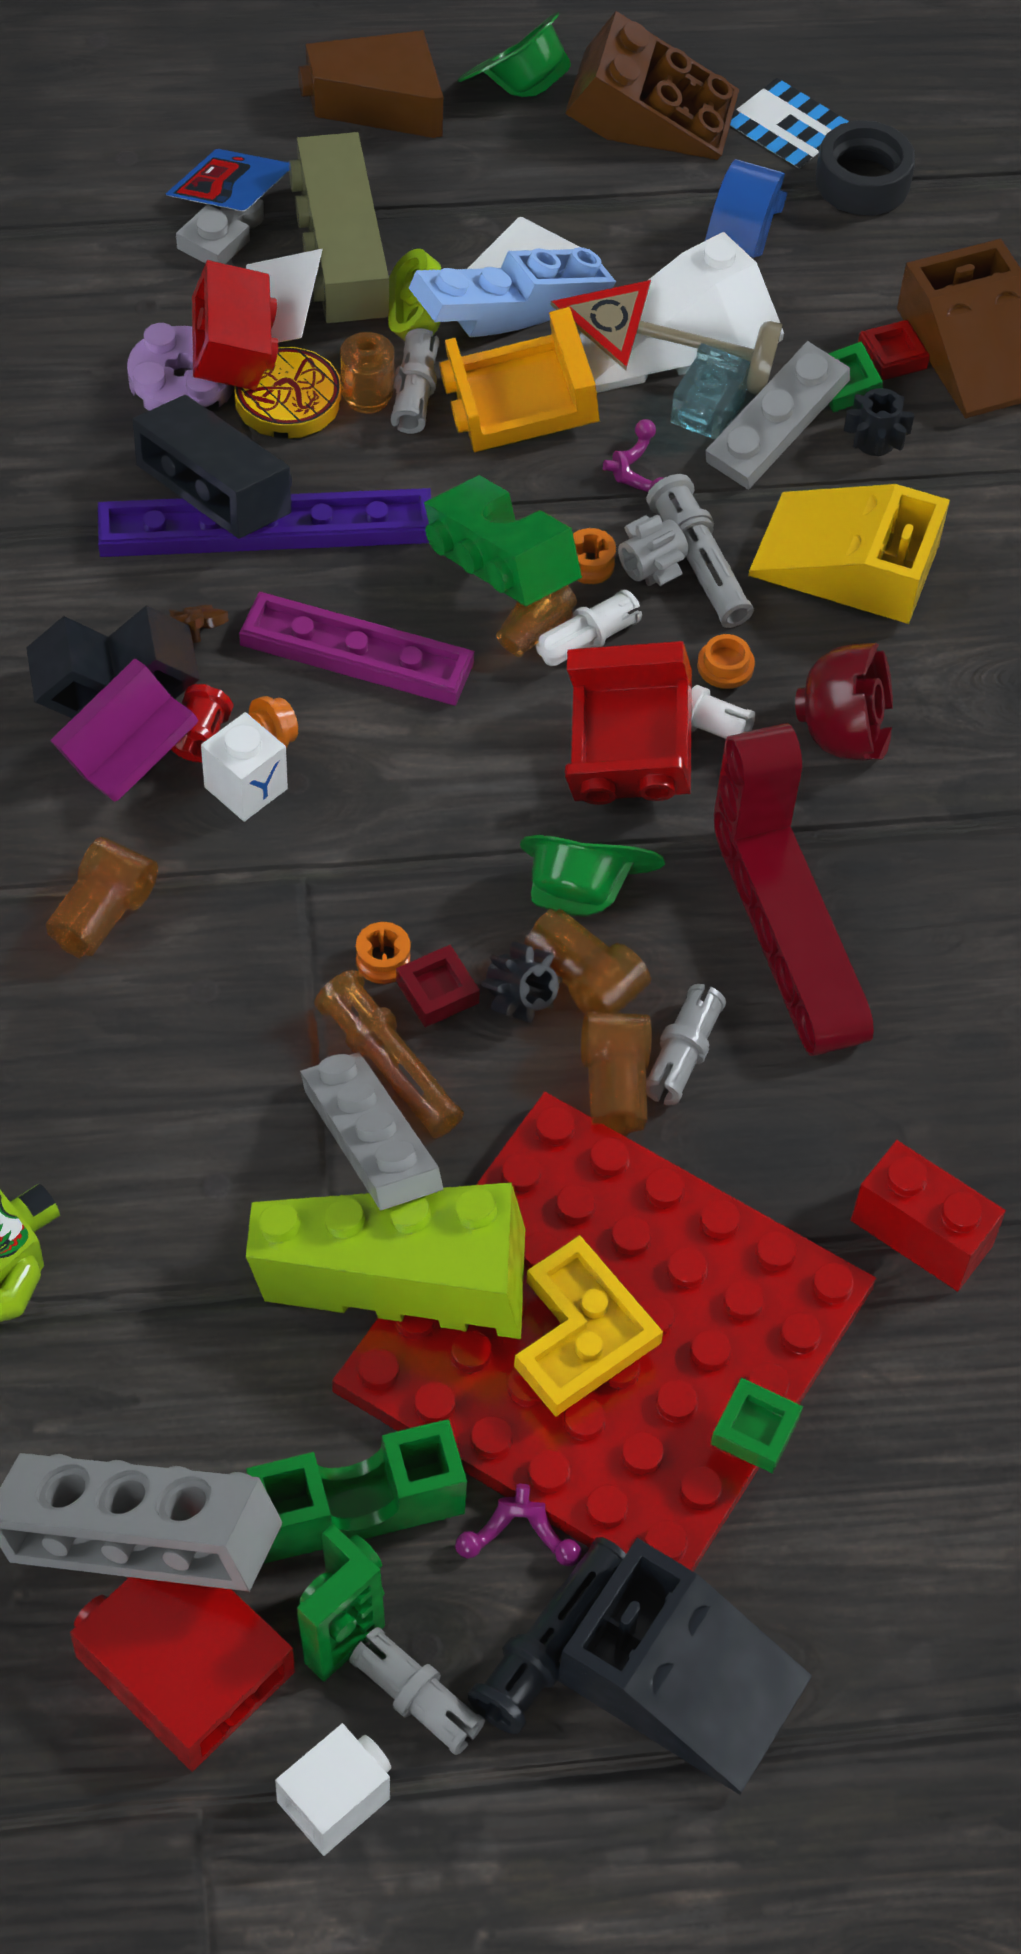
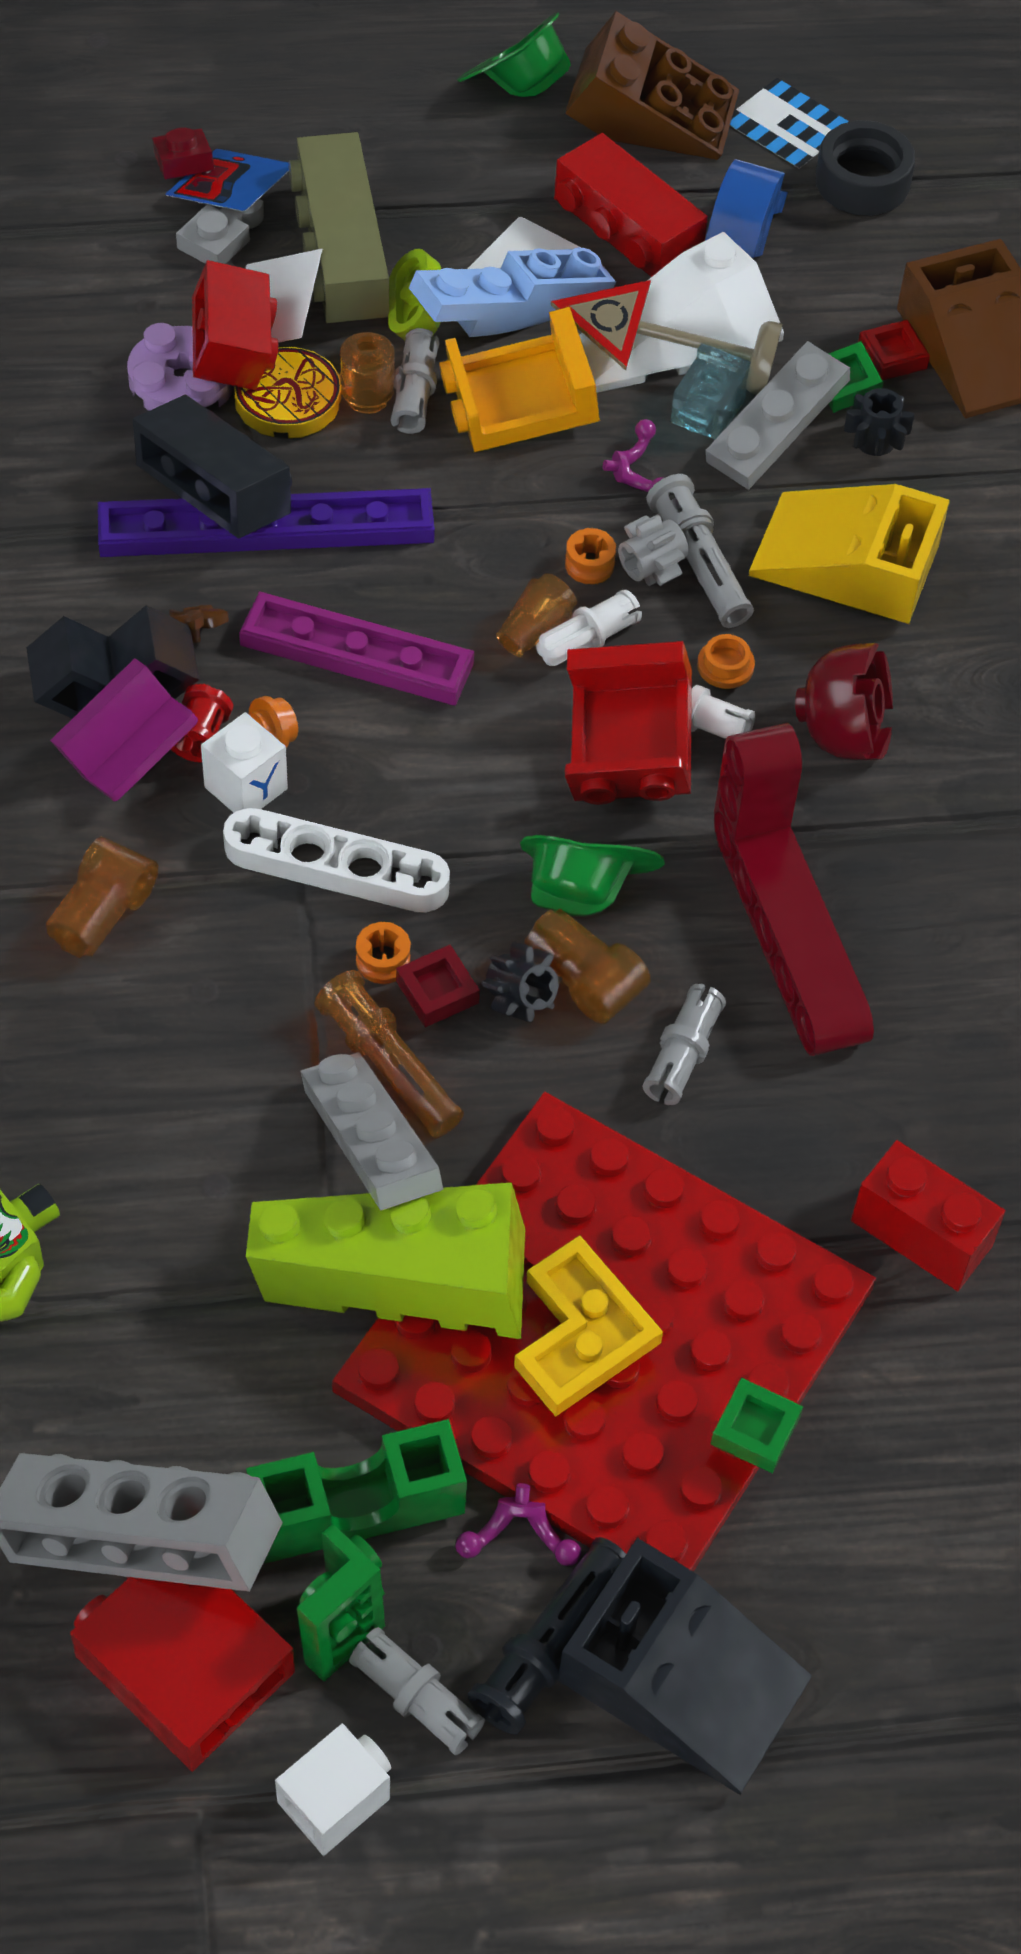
reddish brown slope [298,30,444,138] -> none
green arch [424,475,582,607] -> none
clear orange piece [581,1011,652,1137] -> none
none -> dark red plate [152,128,215,179]
none -> white beam [223,808,450,913]
none -> red brick [554,133,708,277]

